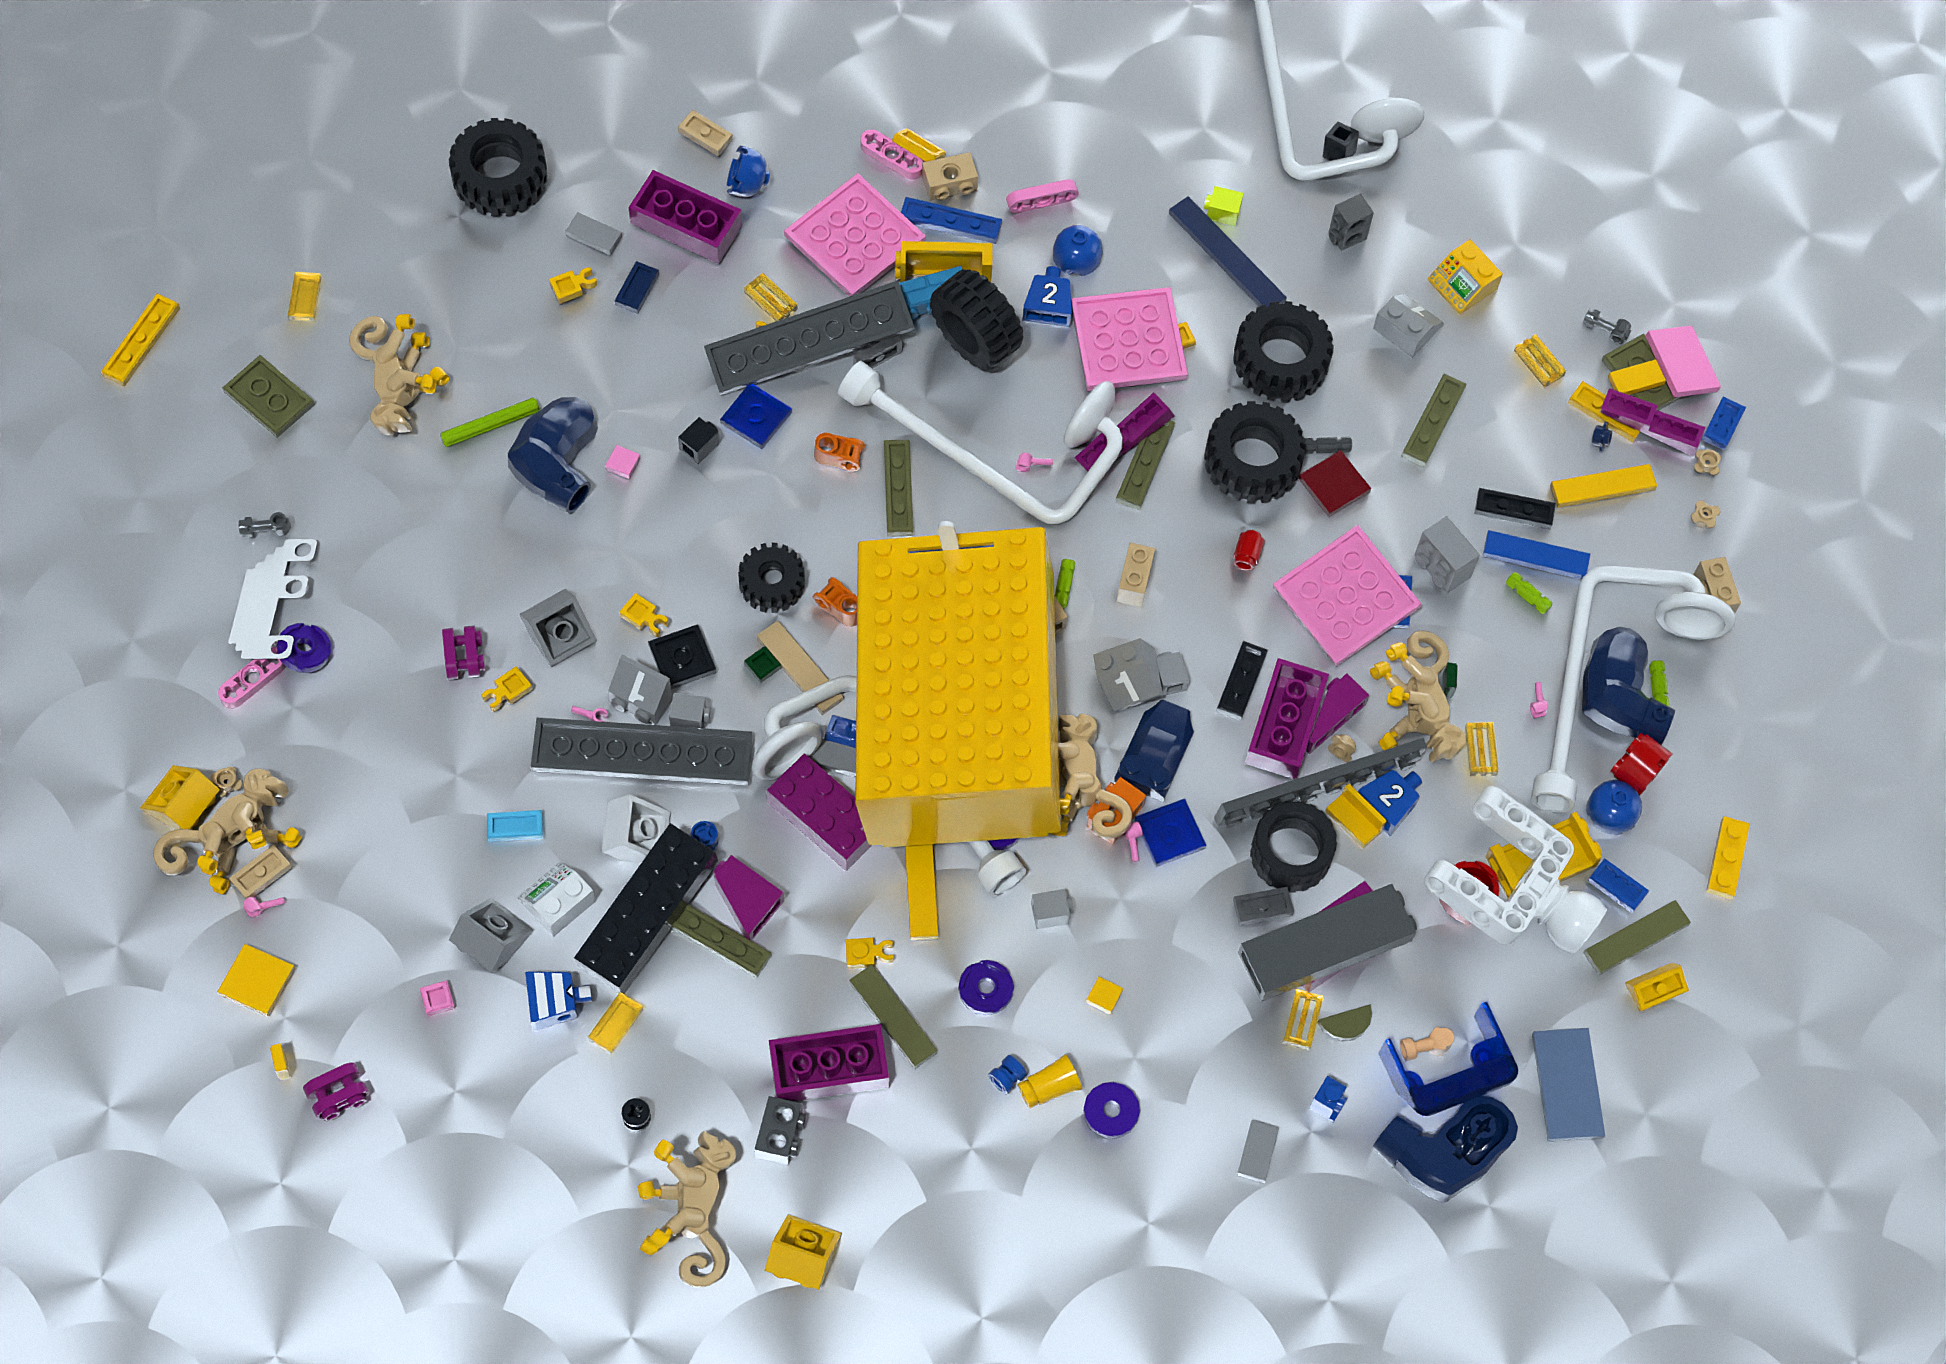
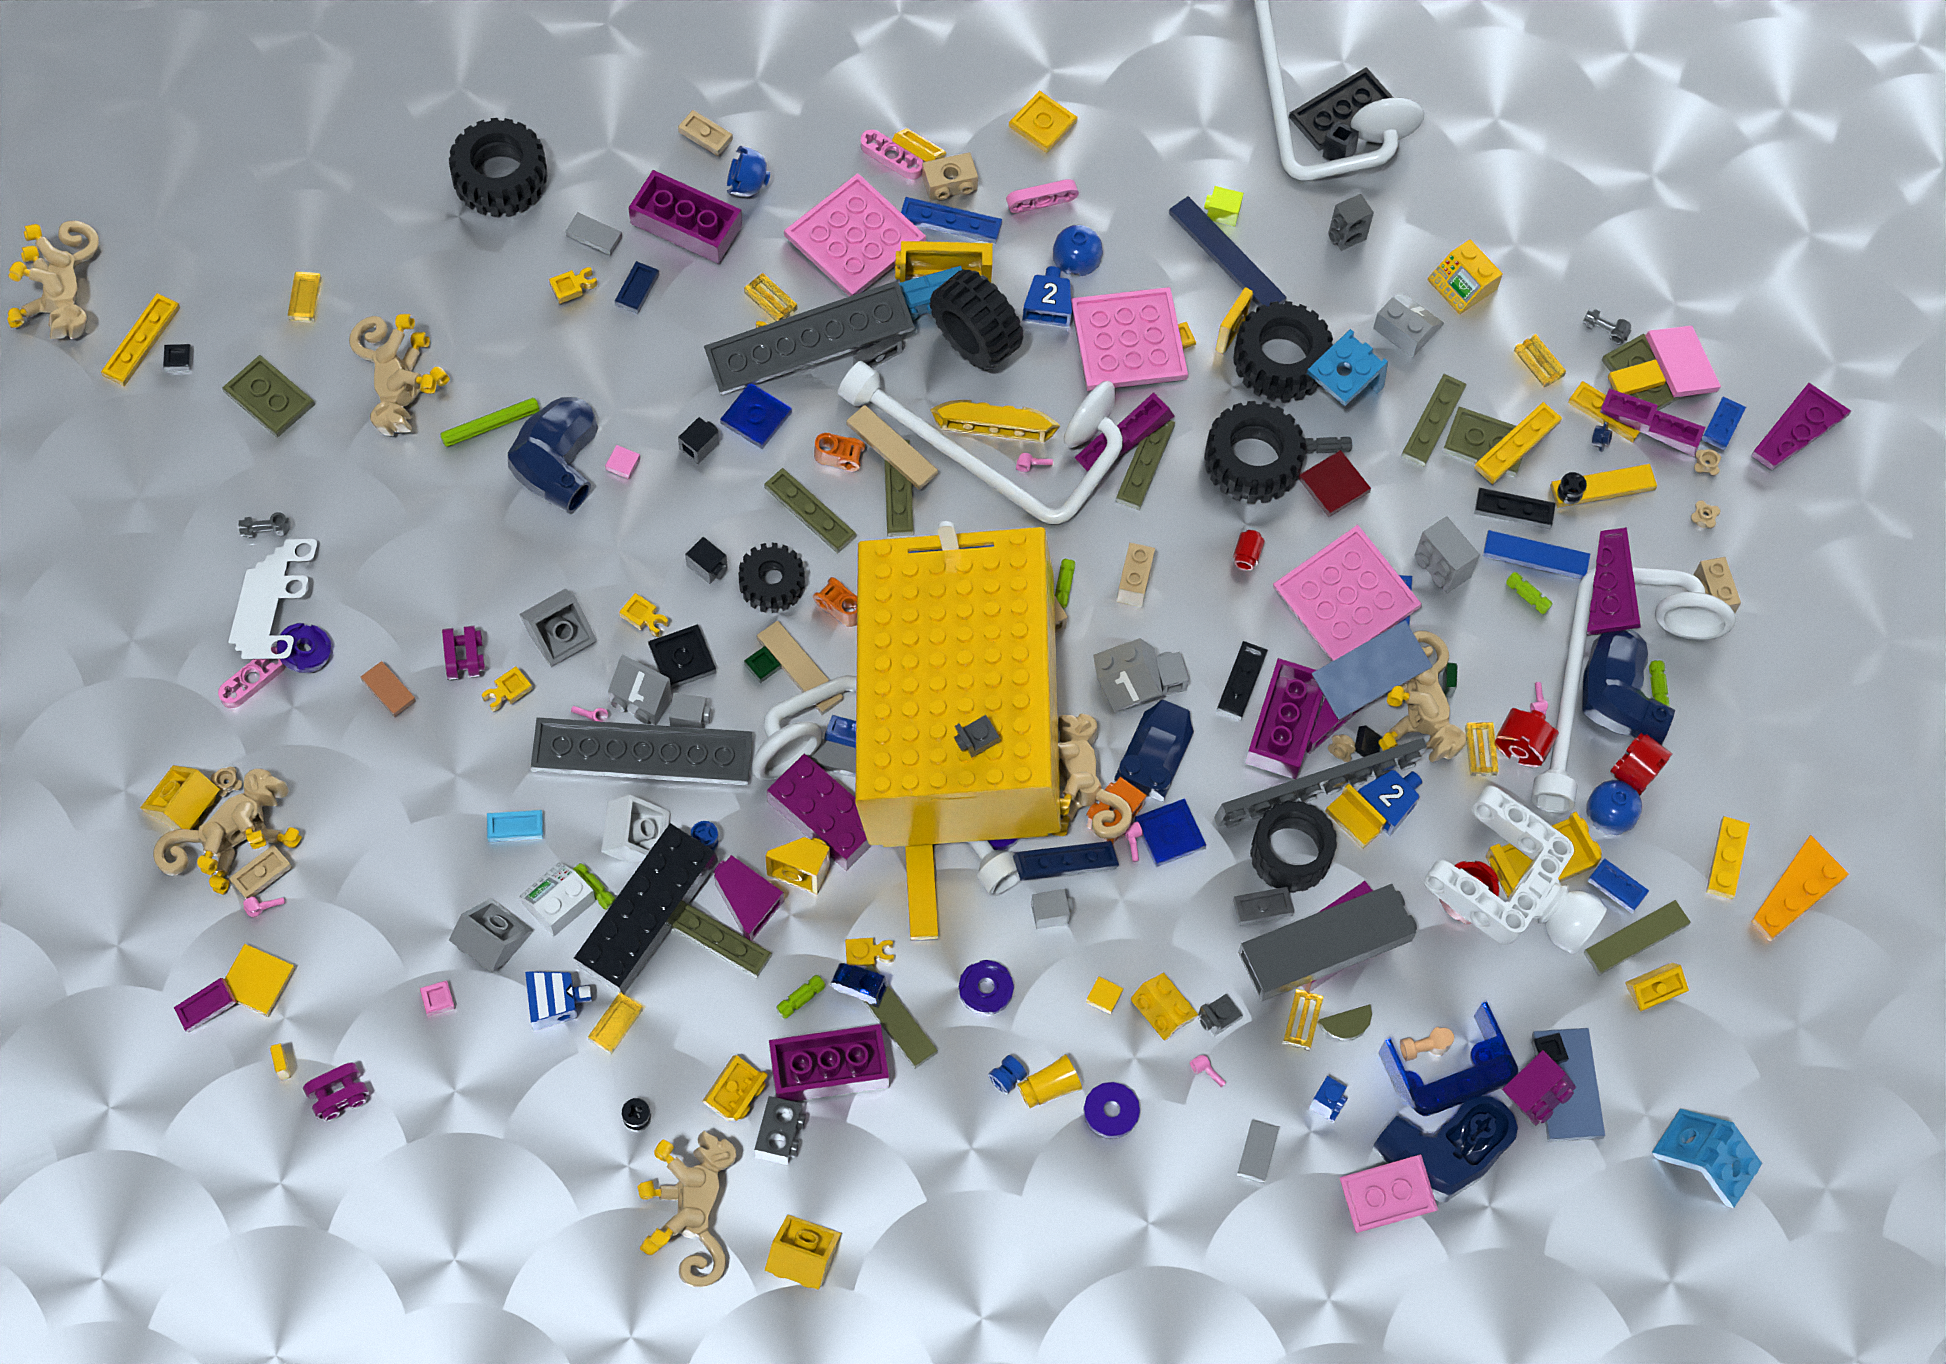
none -> tan animal [7,221,99,339]
none -> black tile [163,344,192,372]
none -> magenta tile [174,978,236,1032]
none -> nougat tile [361,661,416,717]
none -> lime axle [573,863,615,910]
none -> black brick [685,537,728,584]
none -> yellow bracket [702,1055,768,1121]
none -> olive tile [764,468,856,554]
none -> yellow slope [766,837,830,895]
none -> lime axle [776,975,825,1018]
none -> clear blue leg [830,963,888,1008]
none -> tan tile [846,405,938,490]
none -> yellow brick [930,400,1060,443]
none -> dark grey bracket [954,715,1001,758]
none -> yellow tile [1009,90,1078,153]
none -> dark blue tile [1013,841,1119,881]
none -> yellow bracket [1131,973,1198,1040]
none -> bright pink hand [1189,1055,1226,1087]
none -> dark grey bracket [1198,994,1243,1037]
none -> yellow tile [1215,287,1253,354]
none -> black tile [1289,67,1394,152]
none -> dark azure bracket [1307,329,1388,406]
none -> sand blue tile [1311,620,1433,721]
none -> bright pink tile [1340,1154,1438,1233]
none -> black tile [1355,725,1382,757]
none -> olive tile [1442,406,1523,477]
none -> yellow tile [1474,402,1562,484]
none -> red brick [1494,708,1559,768]
none -> magenta brick [1502,1050,1576,1126]
none -> black tile [1531,1033,1569,1064]
none -> black wheel [1557,472,1587,504]
none -> magenta wing [1587,527,1641,635]
none -> dark azure bracket [1652,1109,1763,1208]
none -> magenta wing [1751,383,1851,470]
none -> light orange wing [1751,835,1849,941]

